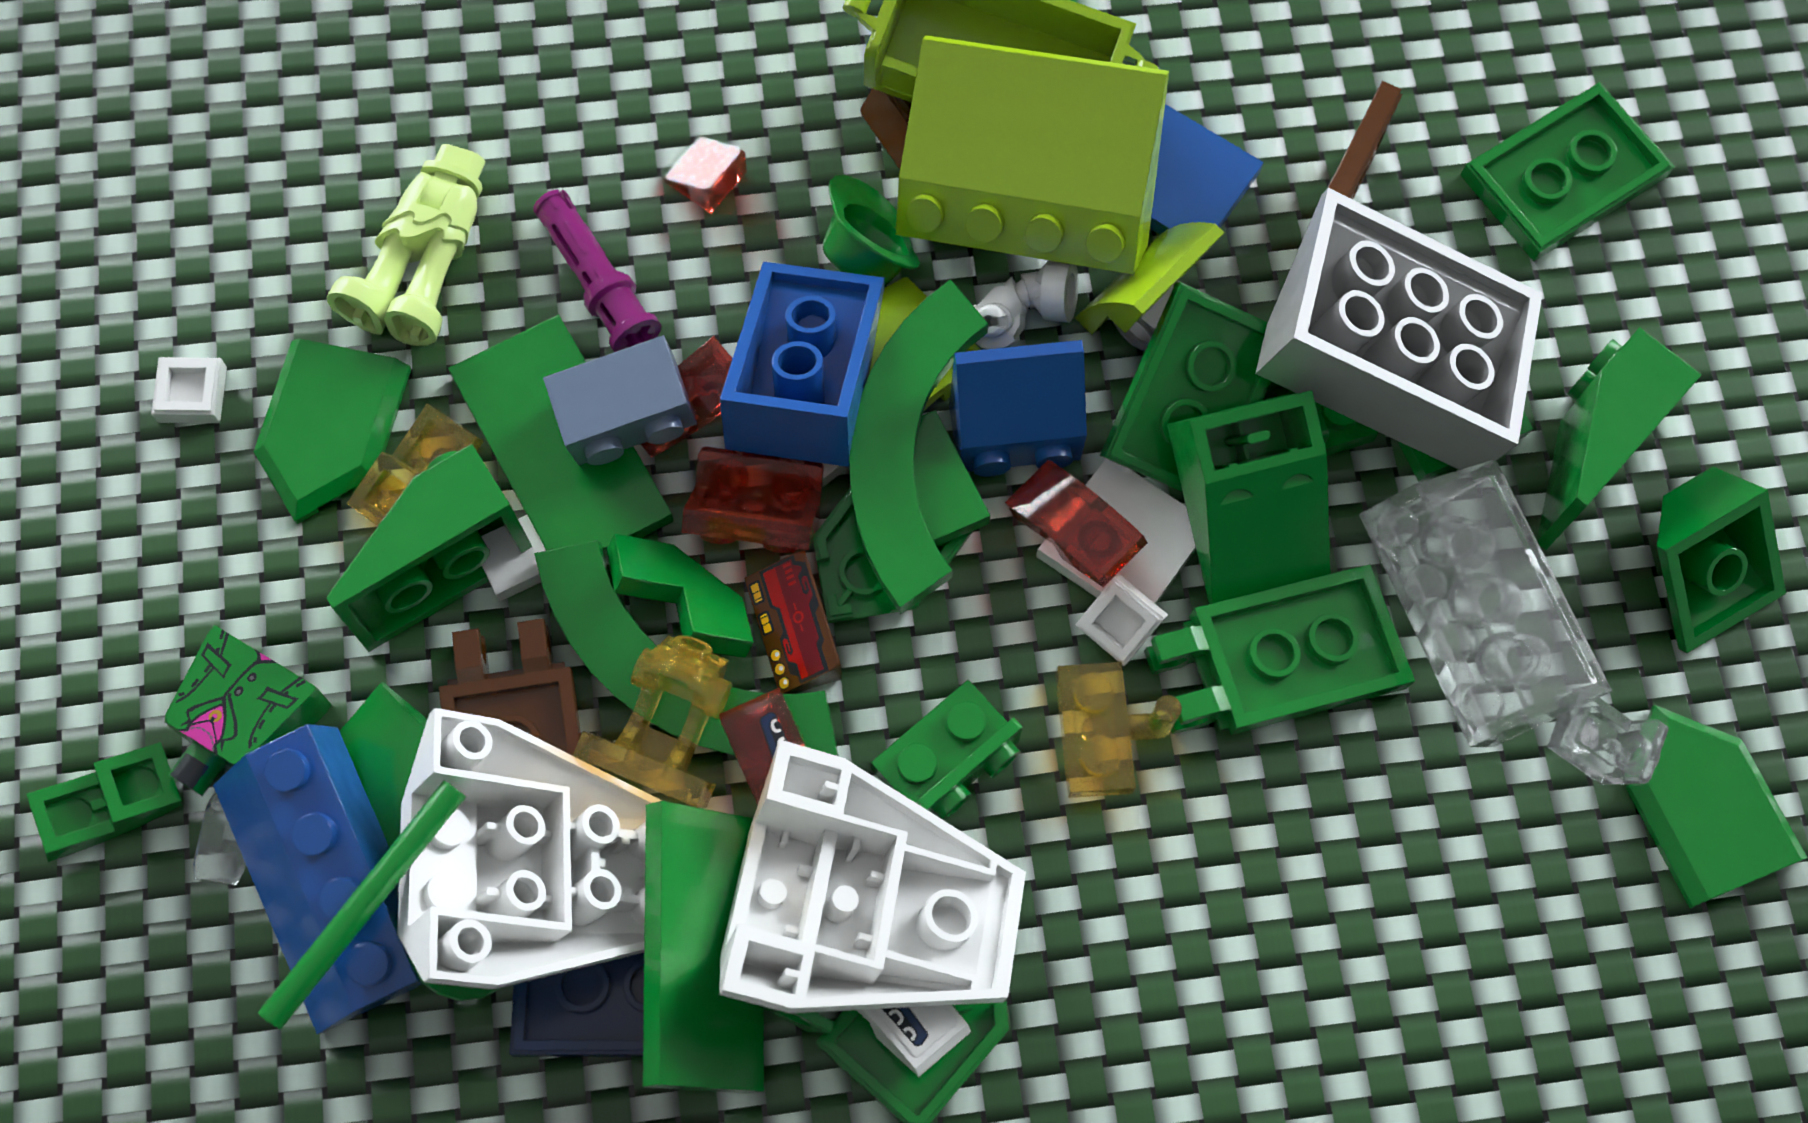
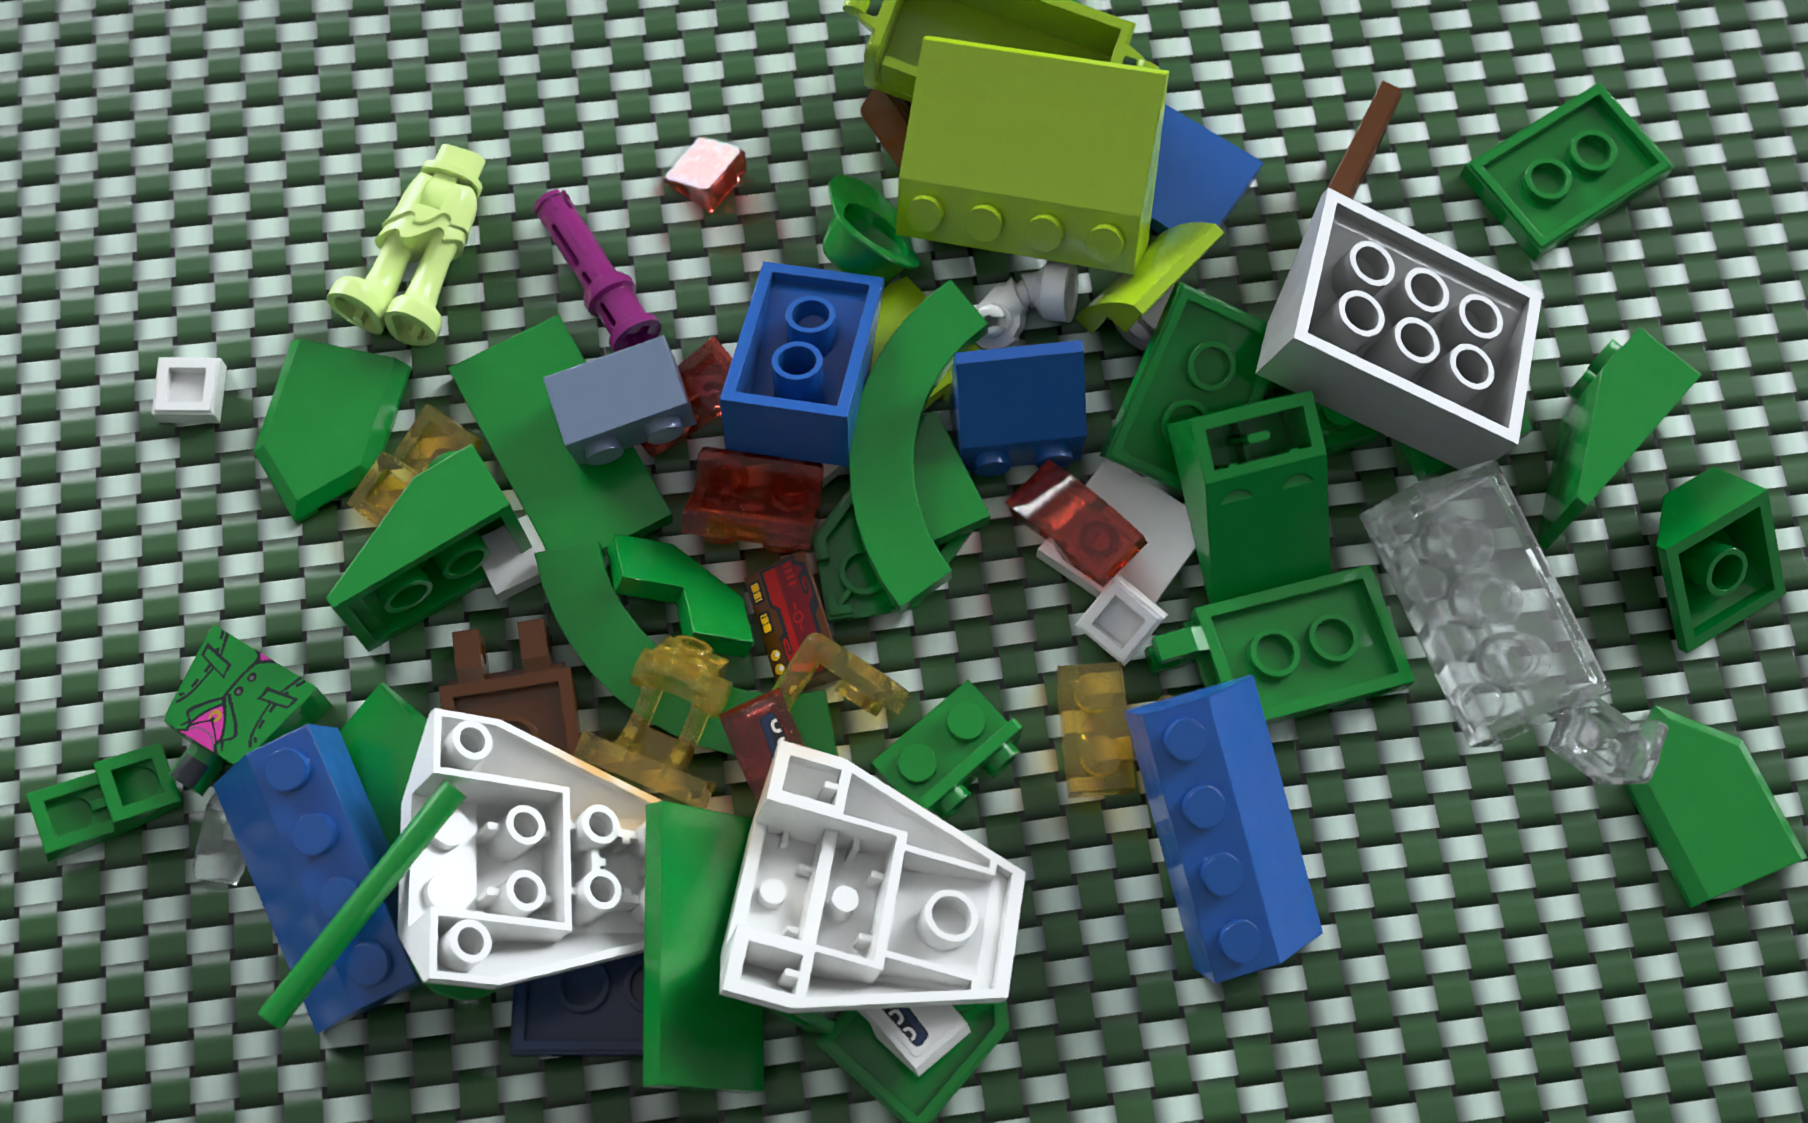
none -> clear yellow plate [769,633,912,717]
none -> blue slope [1124,675,1323,984]

